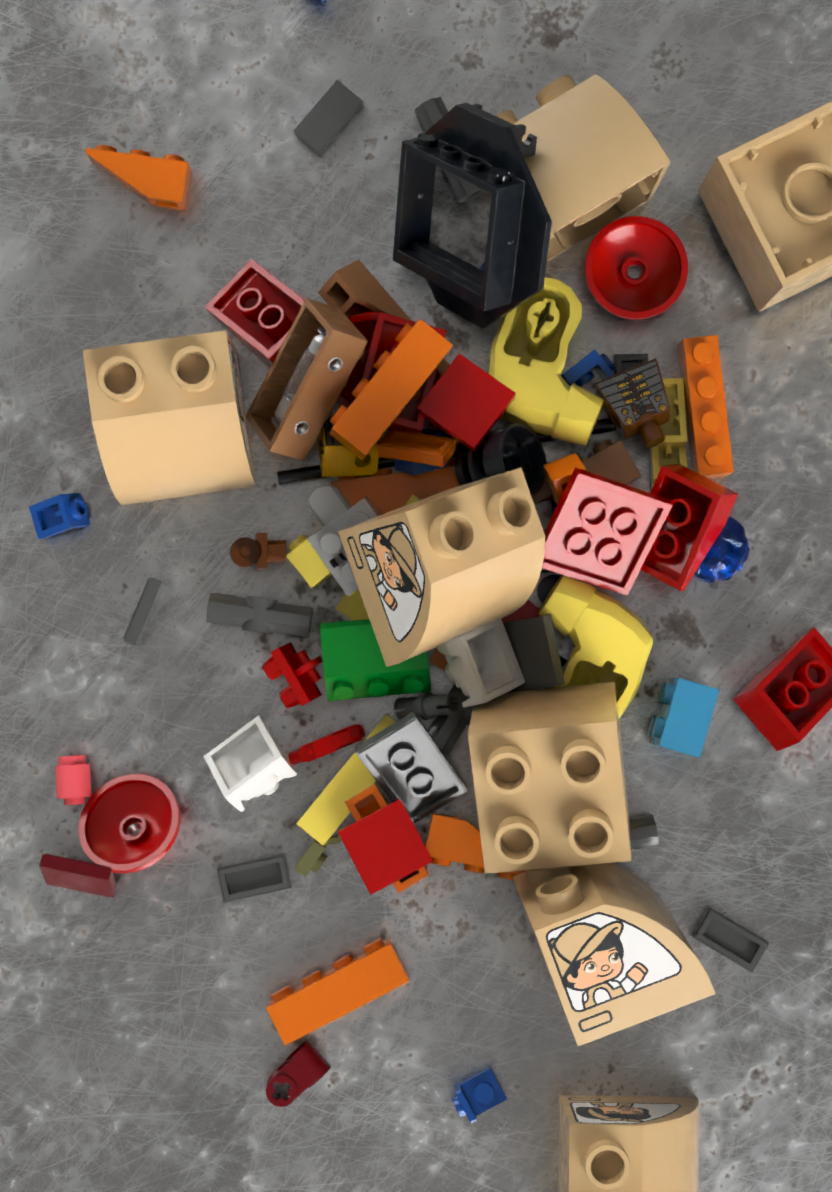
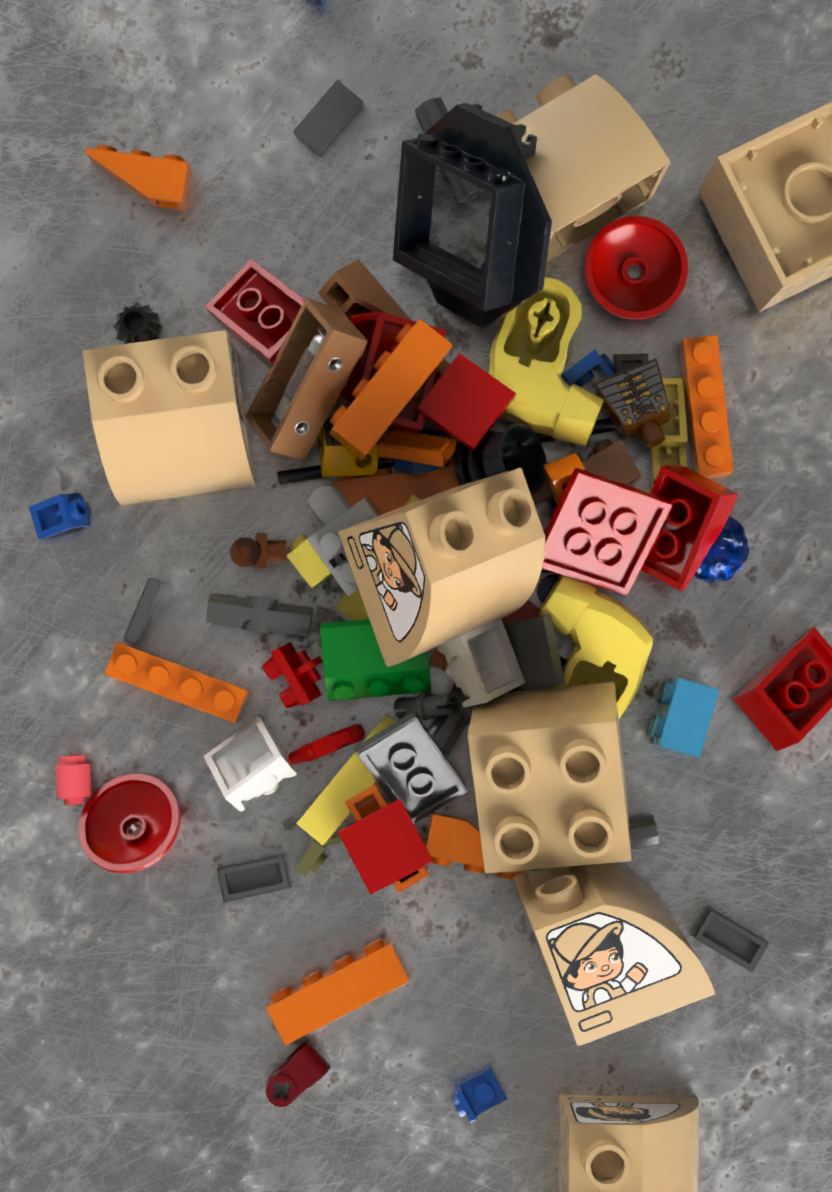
dark red tile [39,854,117,898] -> none
none -> orange brick [104,642,251,723]
none -> black piece [113,302,161,344]

